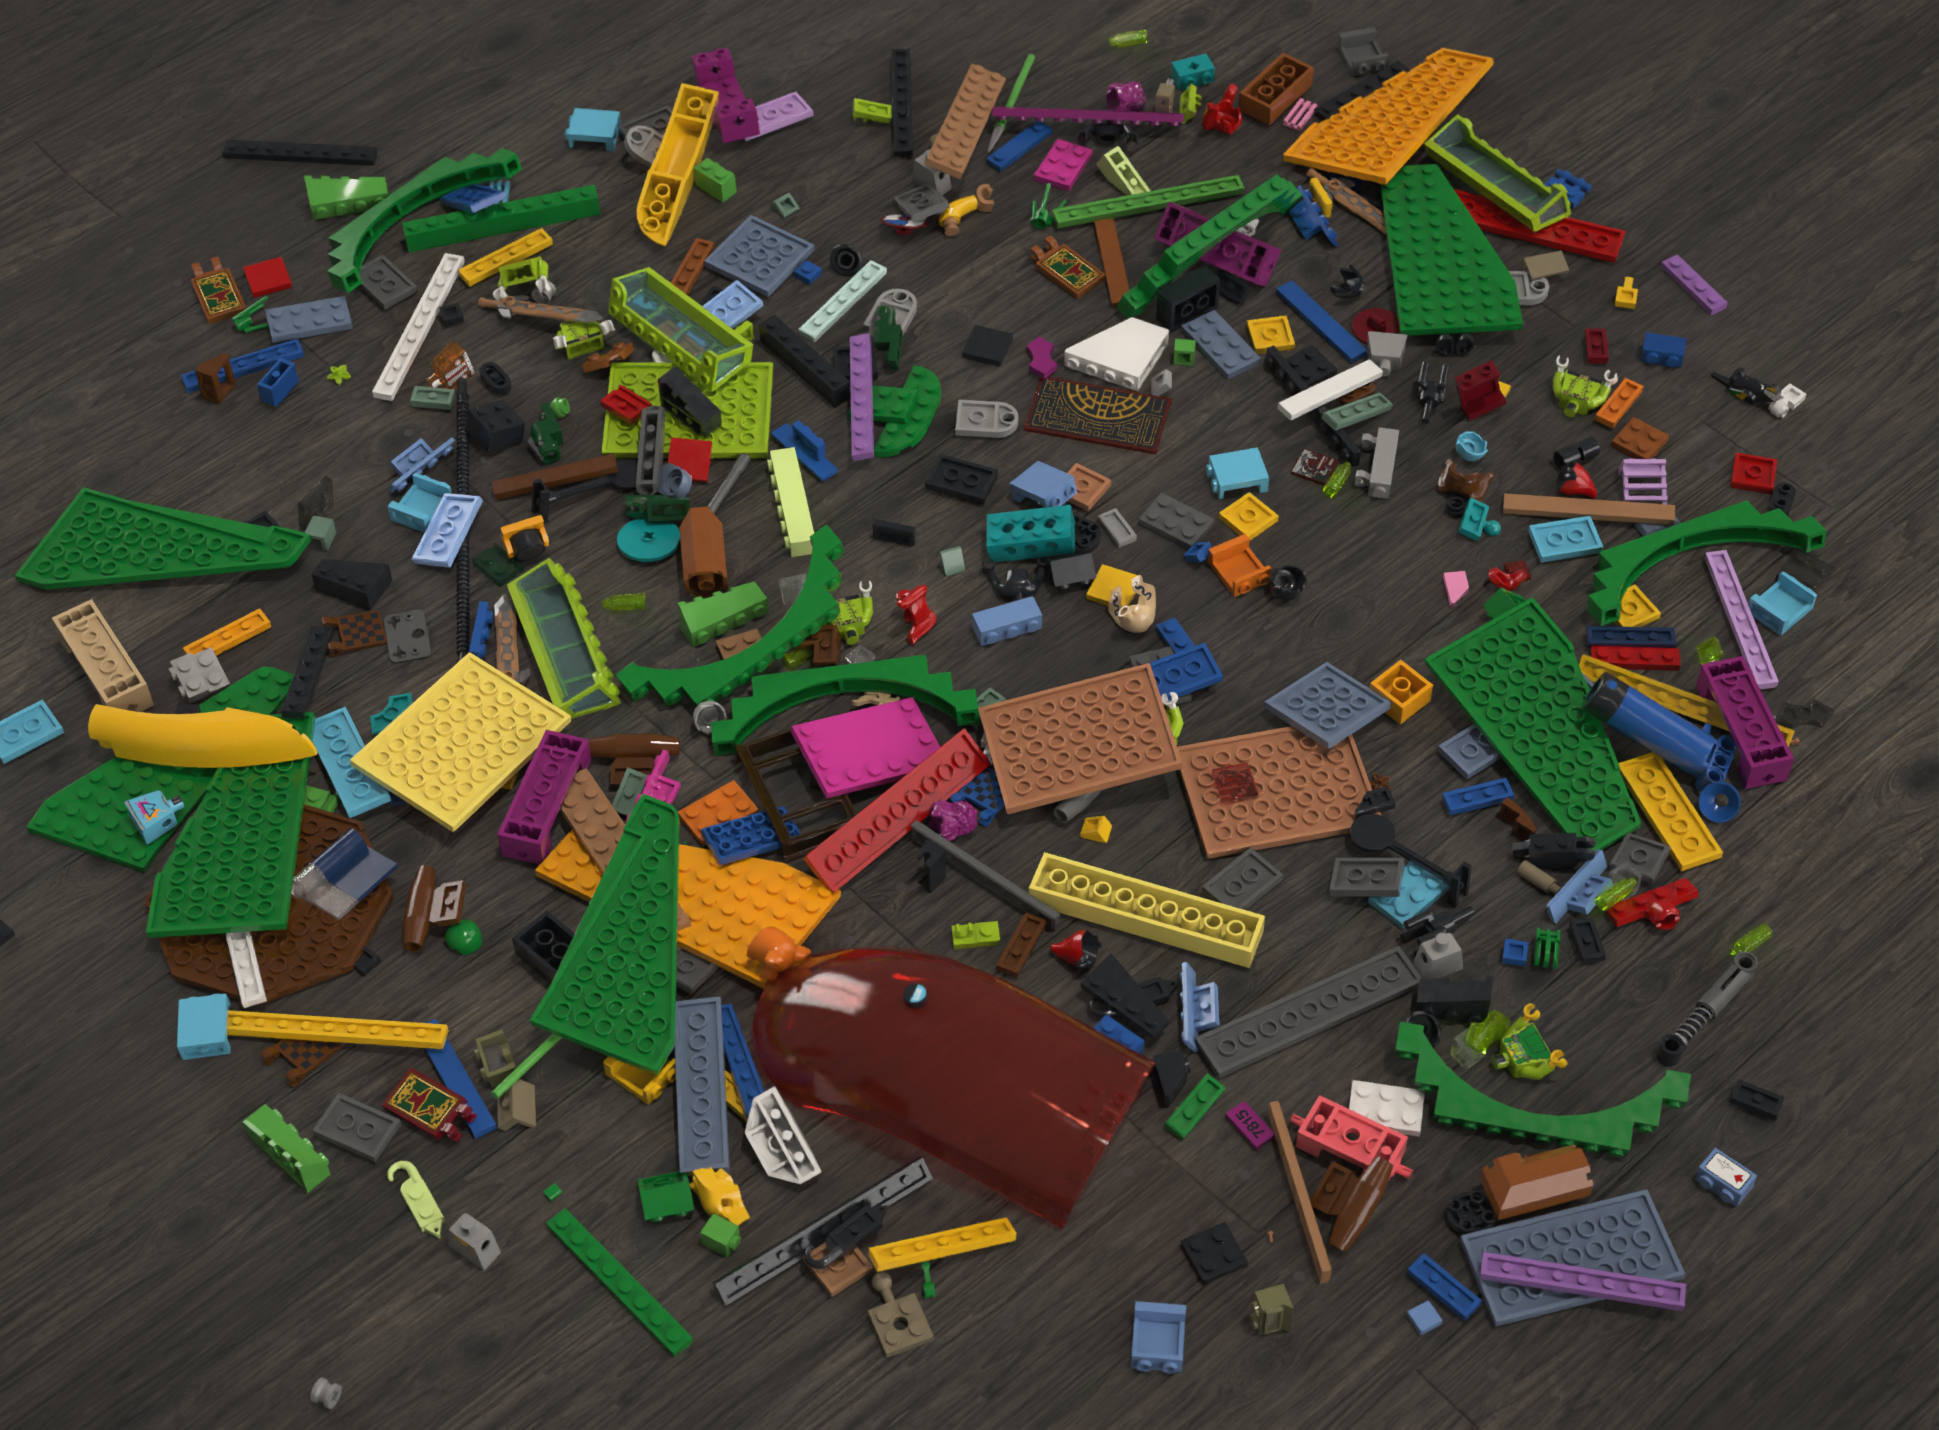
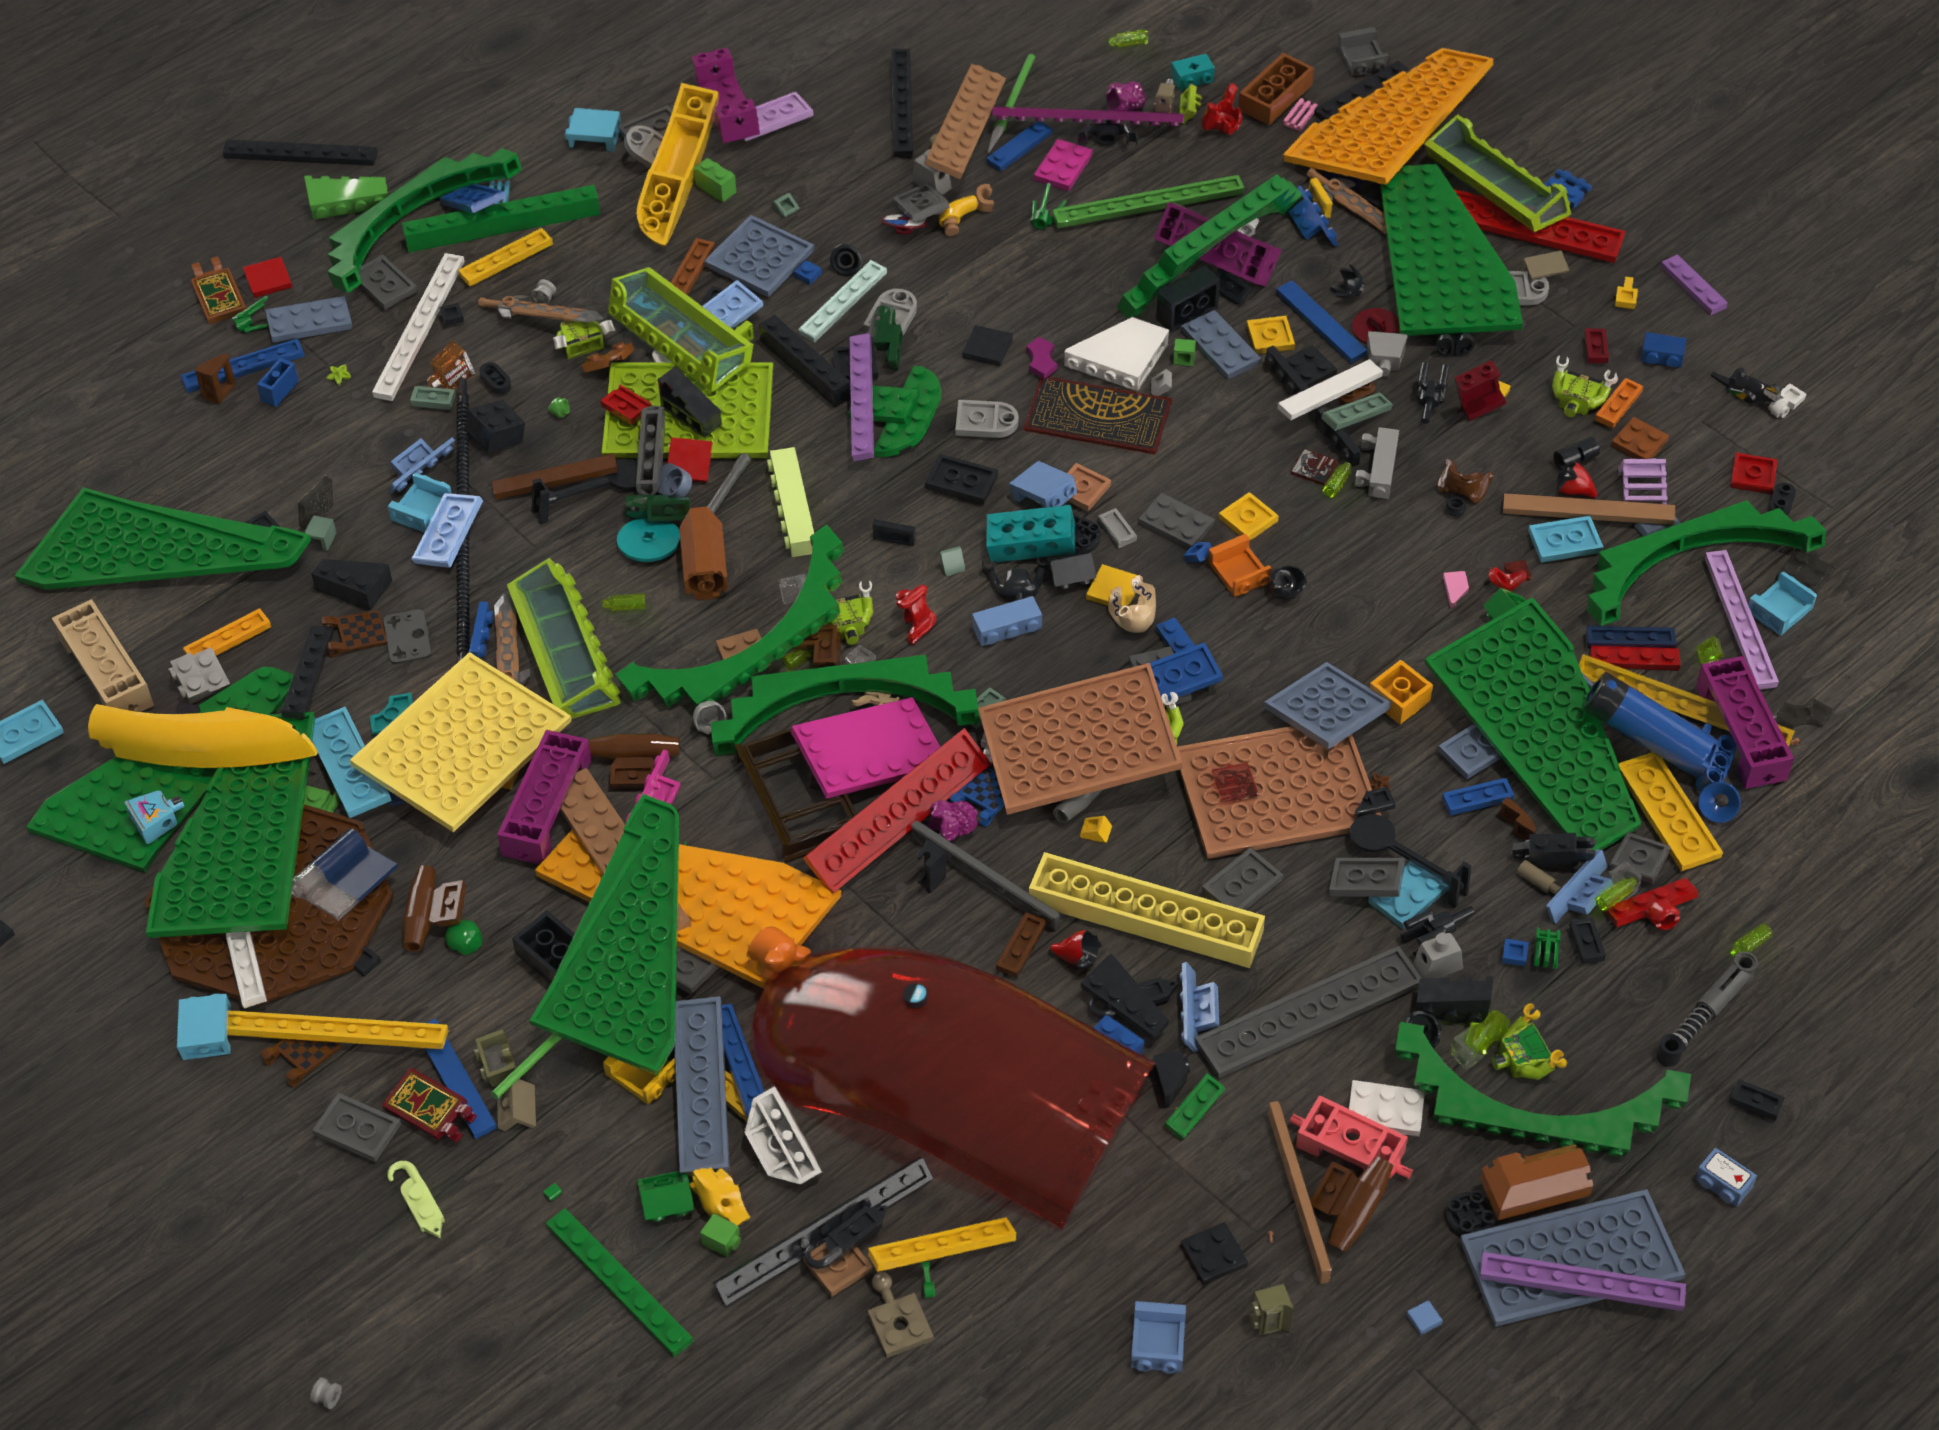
bright green wedge [243,1104,331,1193] -> none
light grey torso [448,1213,501,1270] -> none
clear green plate [472,543,524,587] -> none
lime torso [493,256,551,301] -> none
piece [501,515,549,561] -> none
dark green plate [528,403,563,465] -> none
sand green plate [612,767,647,816] -> none
bright green wedge [677,581,768,647] -> none
orange plate [678,780,759,847] -> none
blue tile [701,806,801,865] -> none
blue bracket [772,420,838,481] -> none
lime plate [853,98,891,124] -> none
lime plate [952,921,1000,949] -> none
tile [1030,235,1106,300] -> none
dark orange tile [1094,218,1129,308] -> none
yellowish green slope [1096,146,1150,196] -> none
medium azure panel [1206,447,1269,499] -> none
magenta tile [1225,1101,1275,1151] -> none
blue plate [1407,1253,1482,1321] -> none
medium azure hair [1456,432,1488,462] -> none
teal plate [1458,497,1501,541] -> none
yellow tile [1614,585,1661,627] -> none

